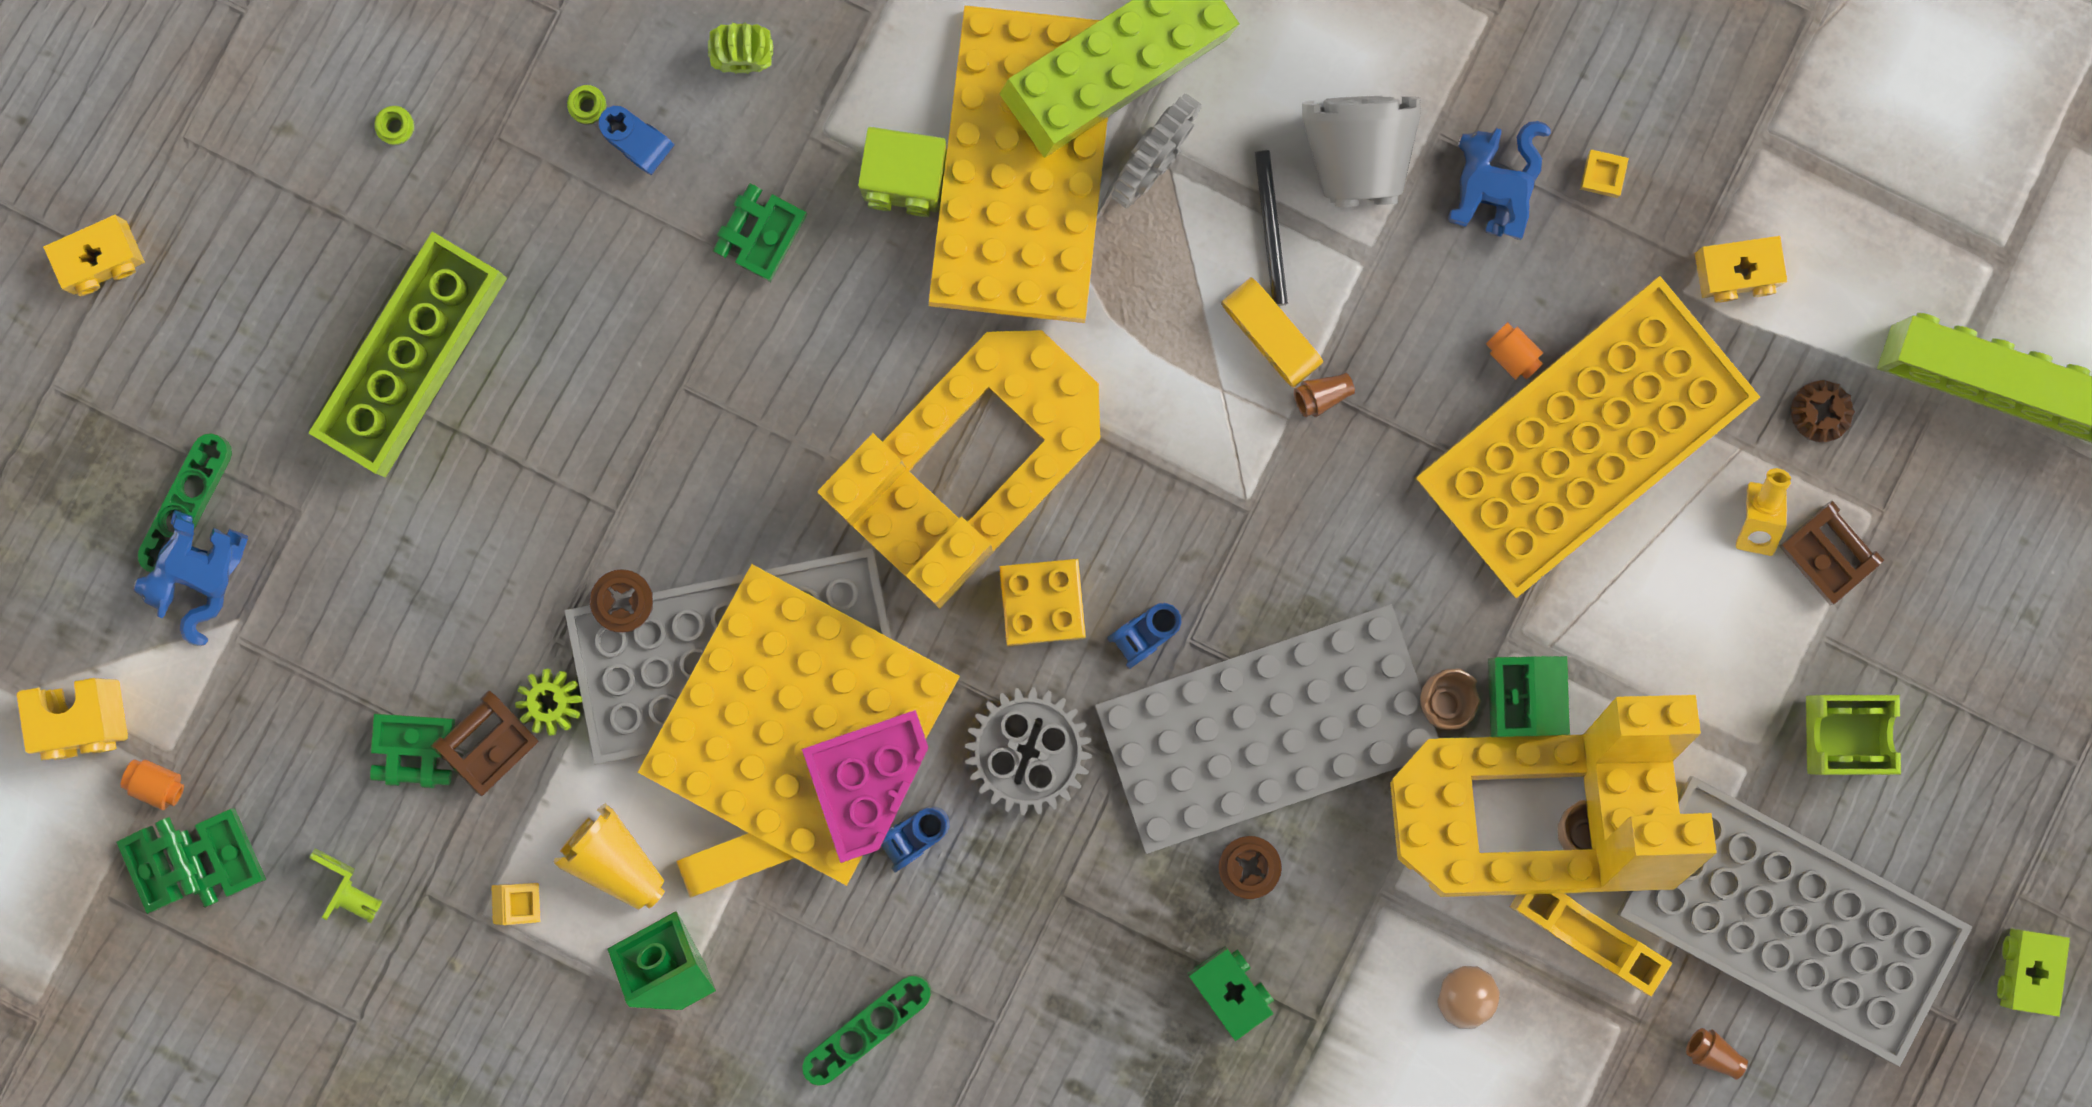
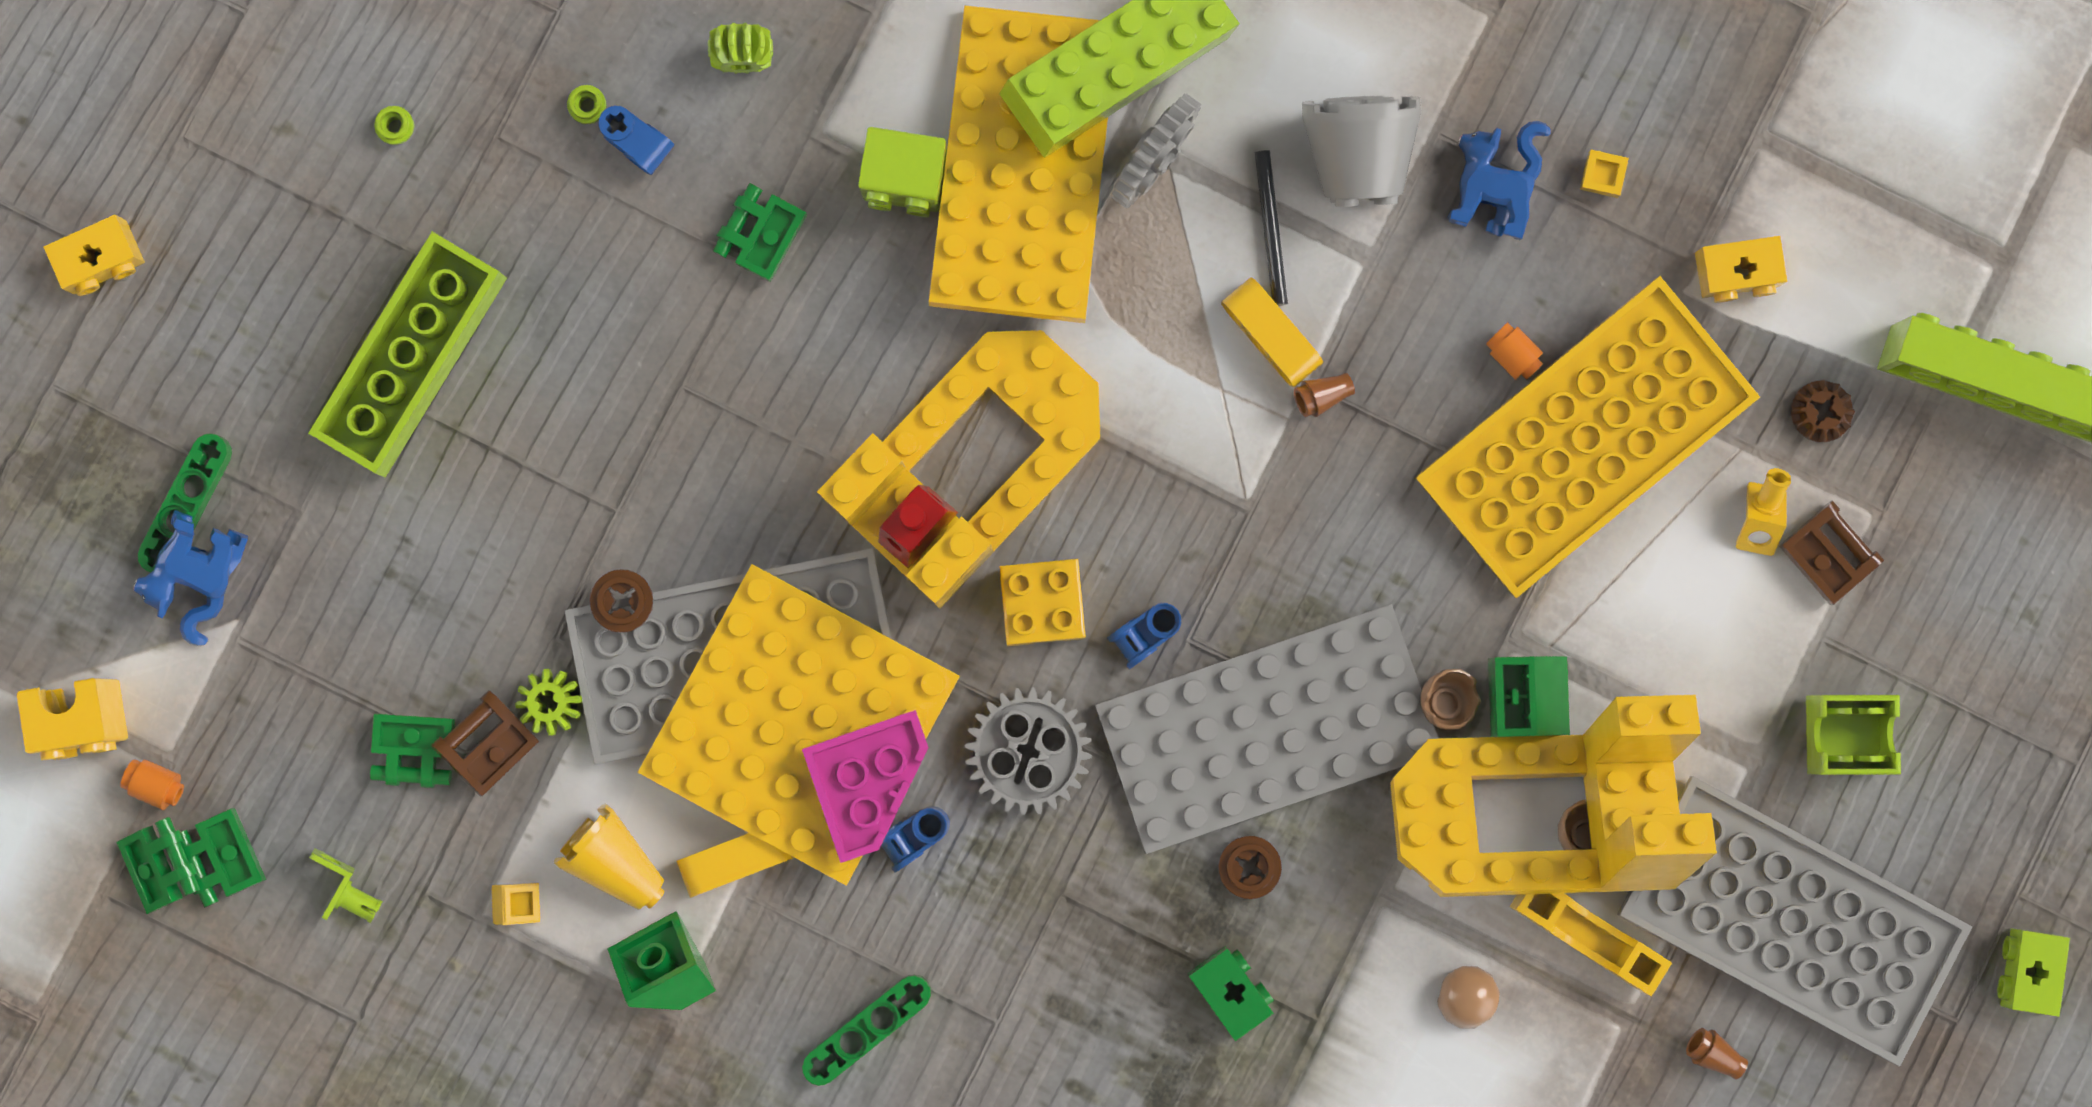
none -> red torso [878,485,958,569]

